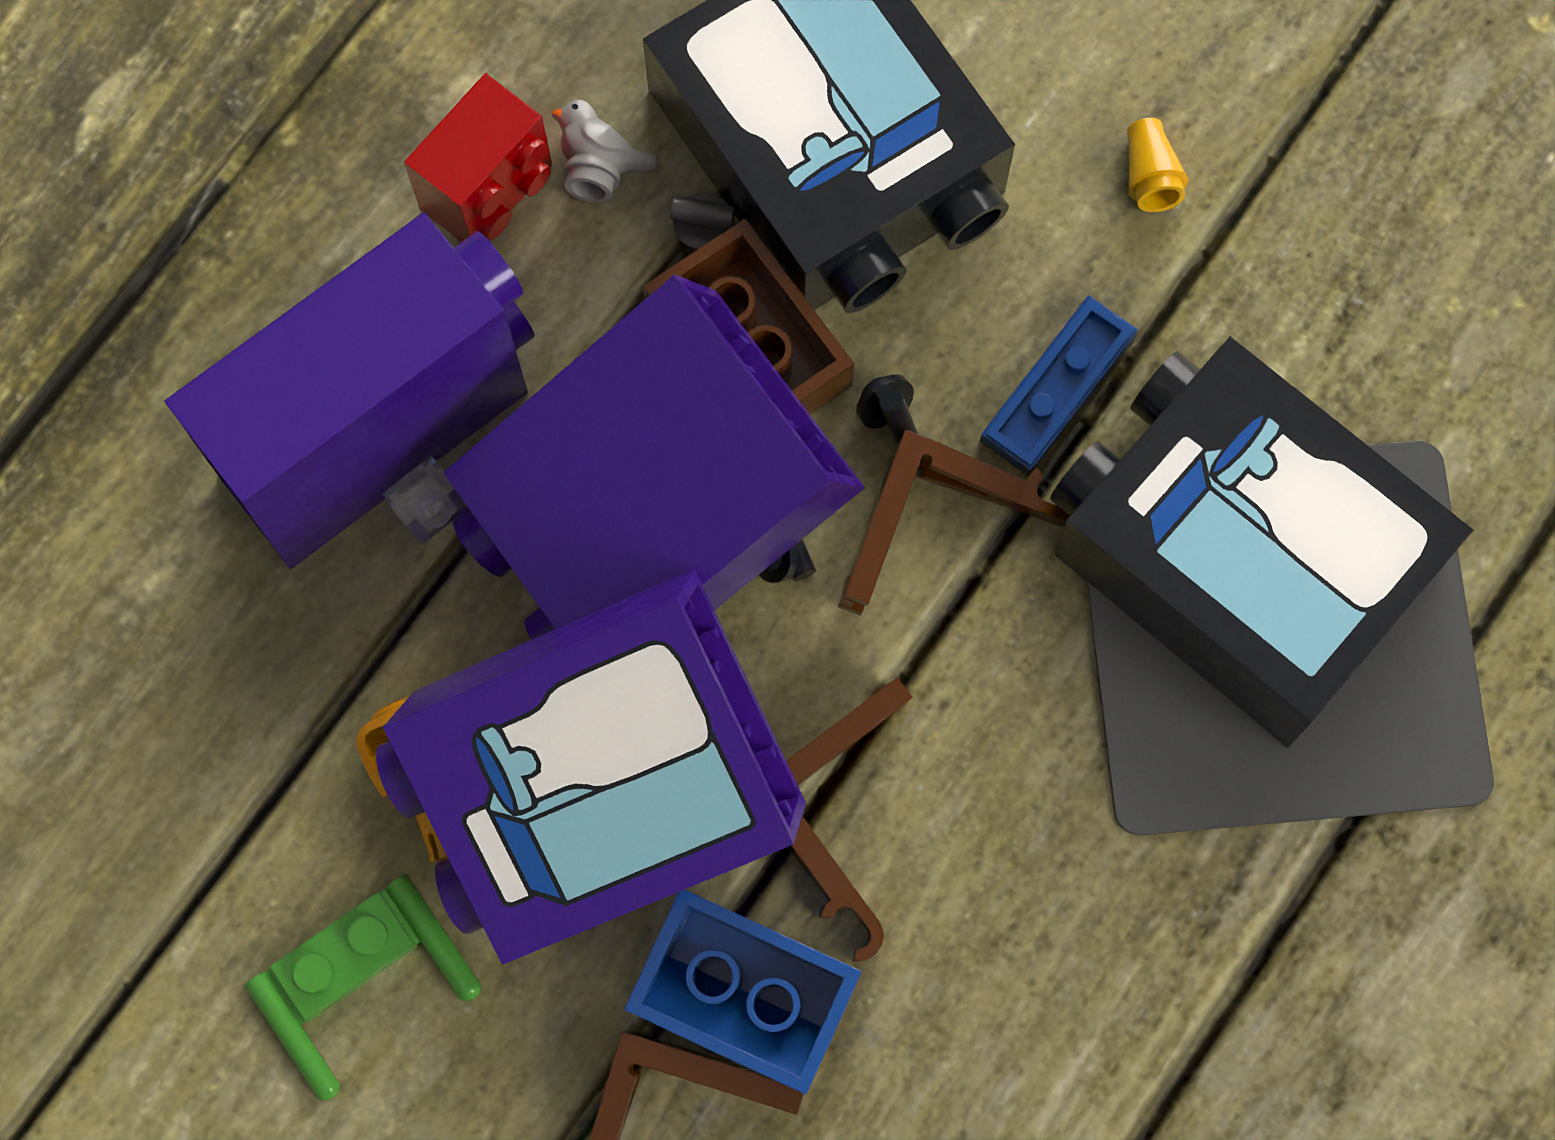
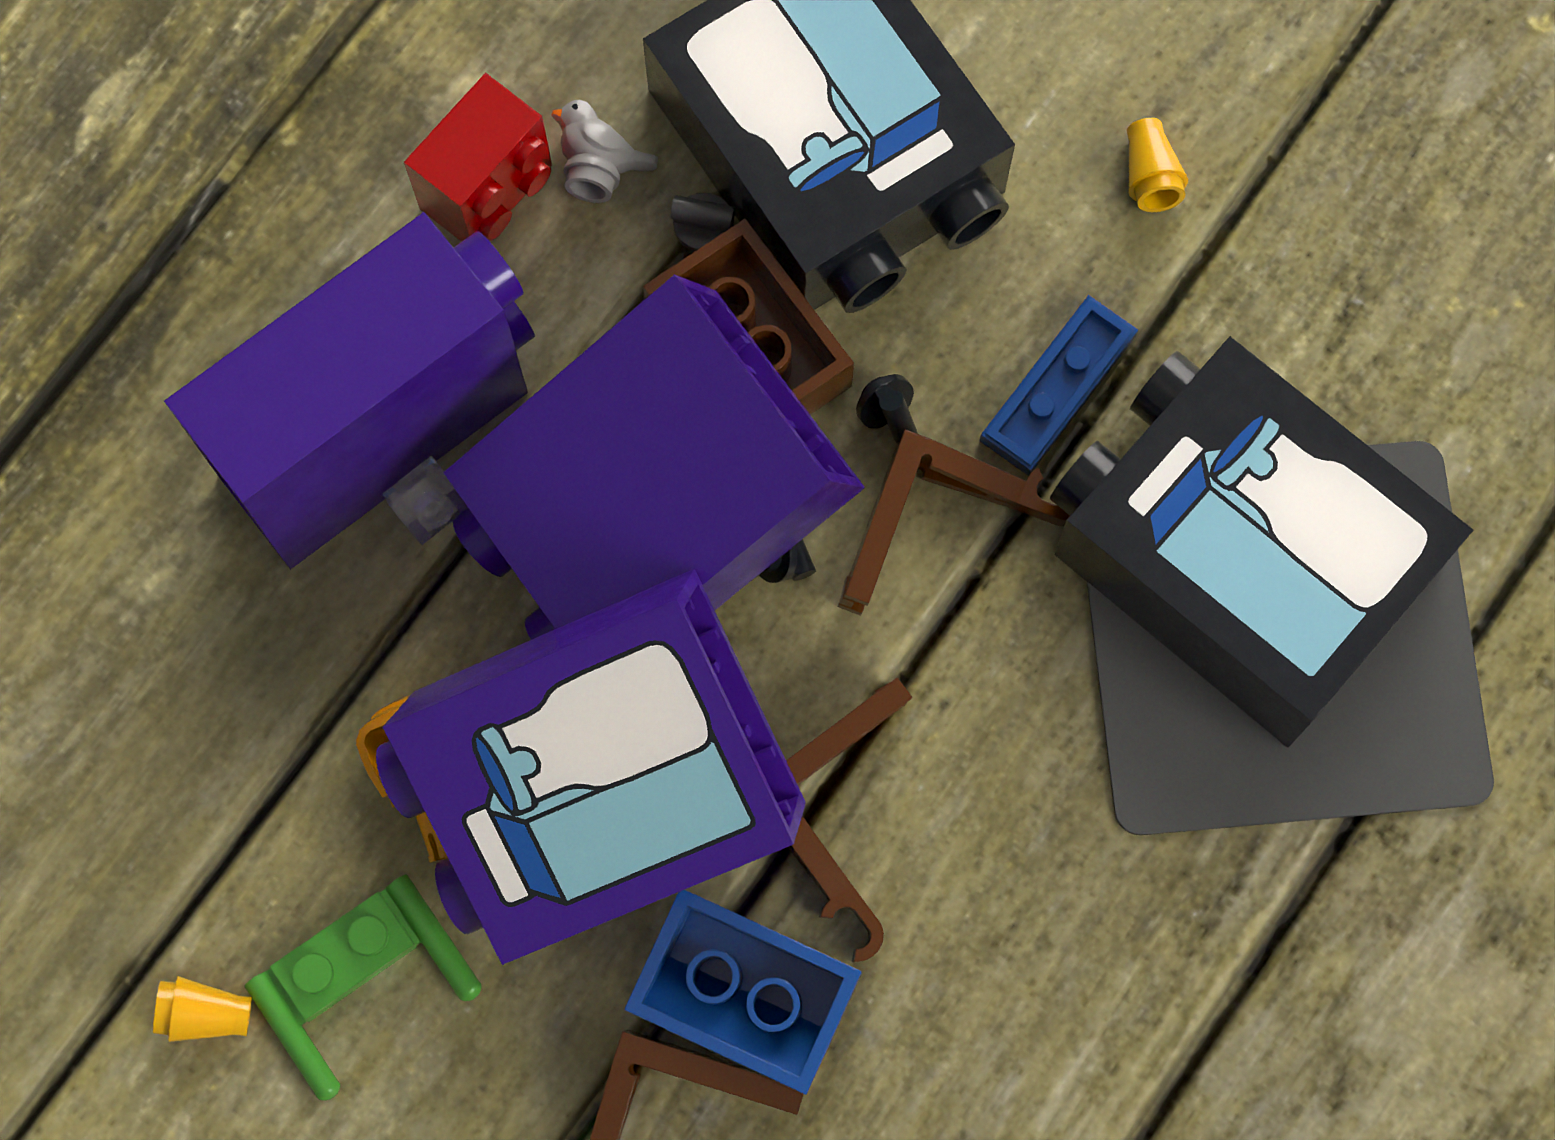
none -> yellow cone [153,976,252,1042]

